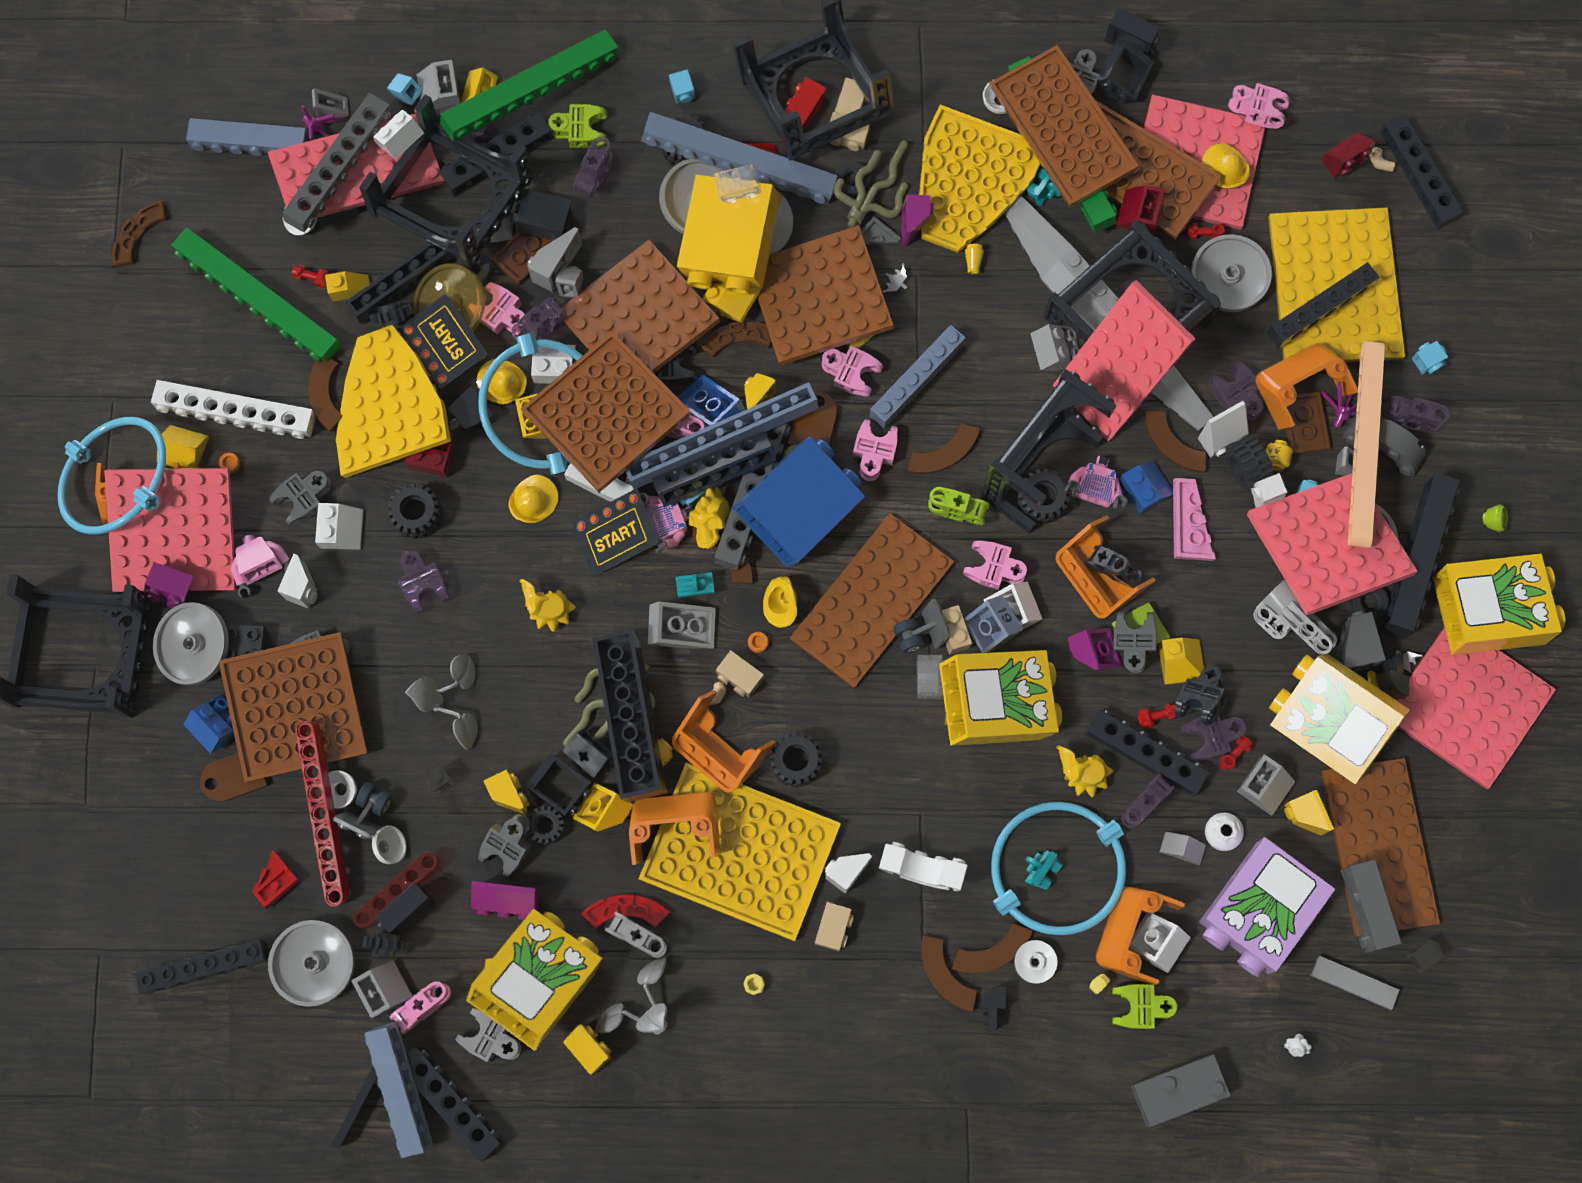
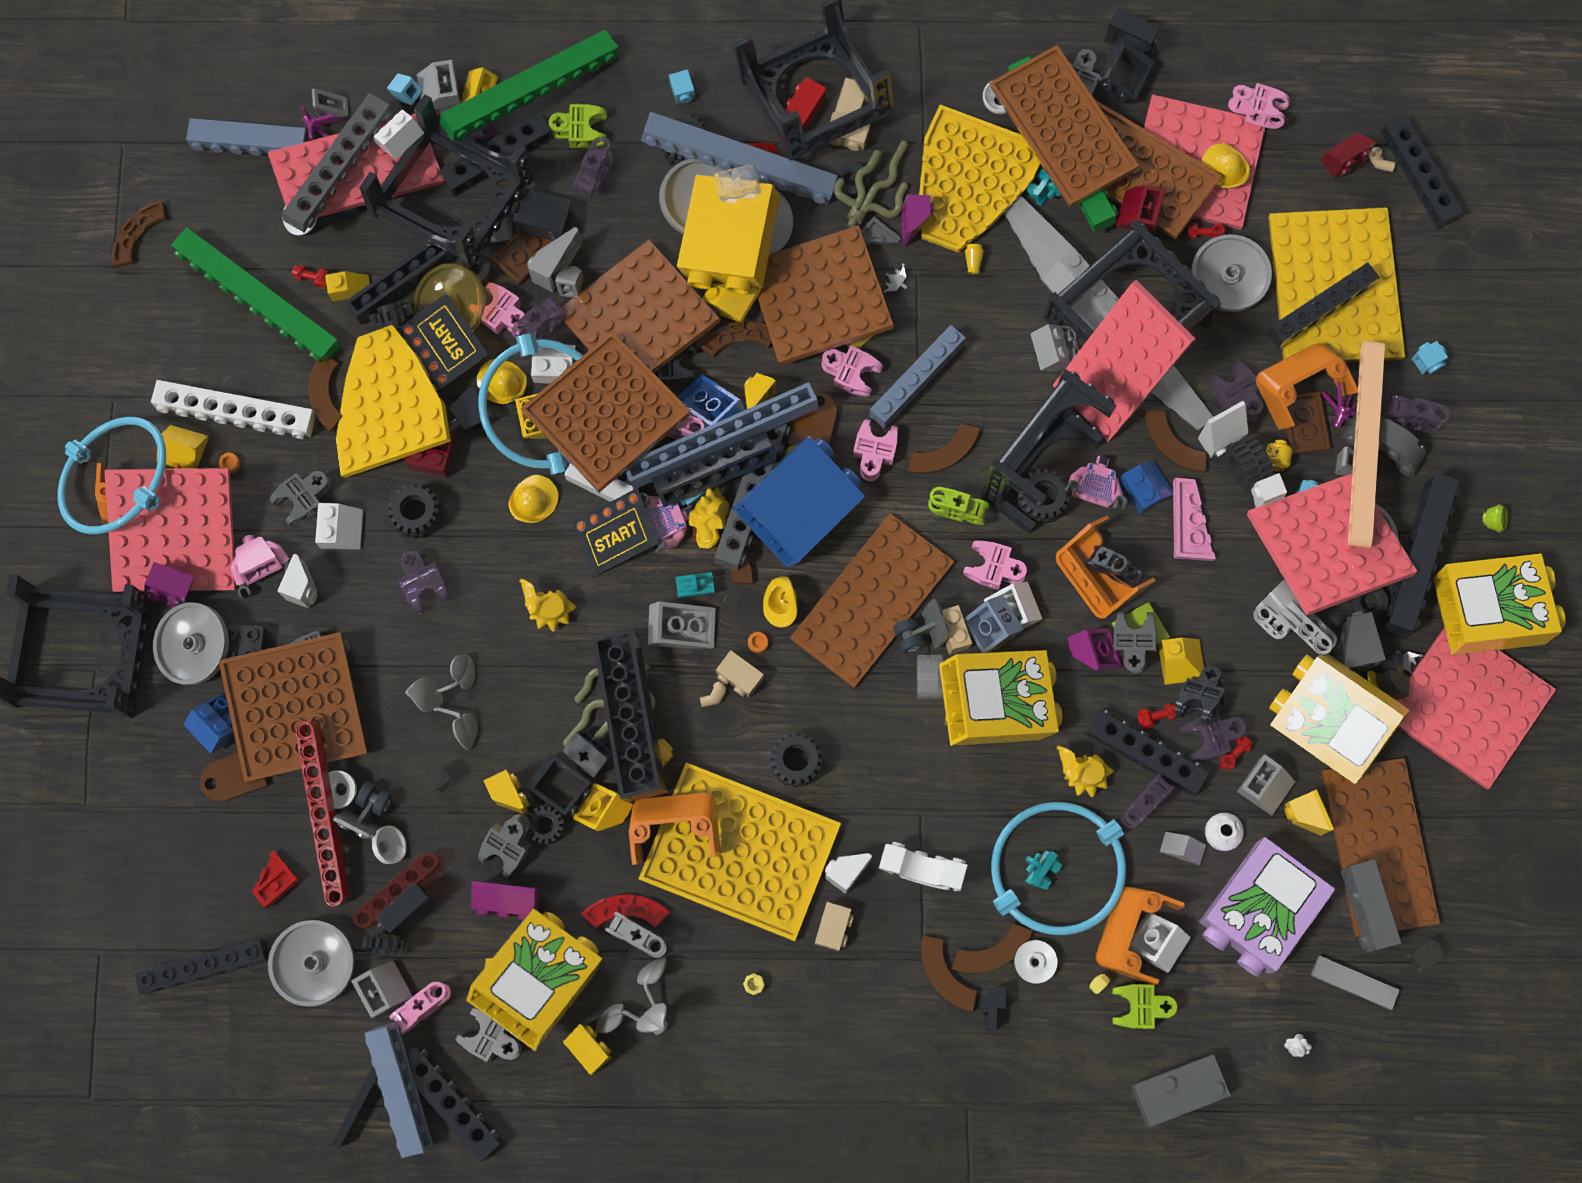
orange windscreen [672,690,776,793] -> none

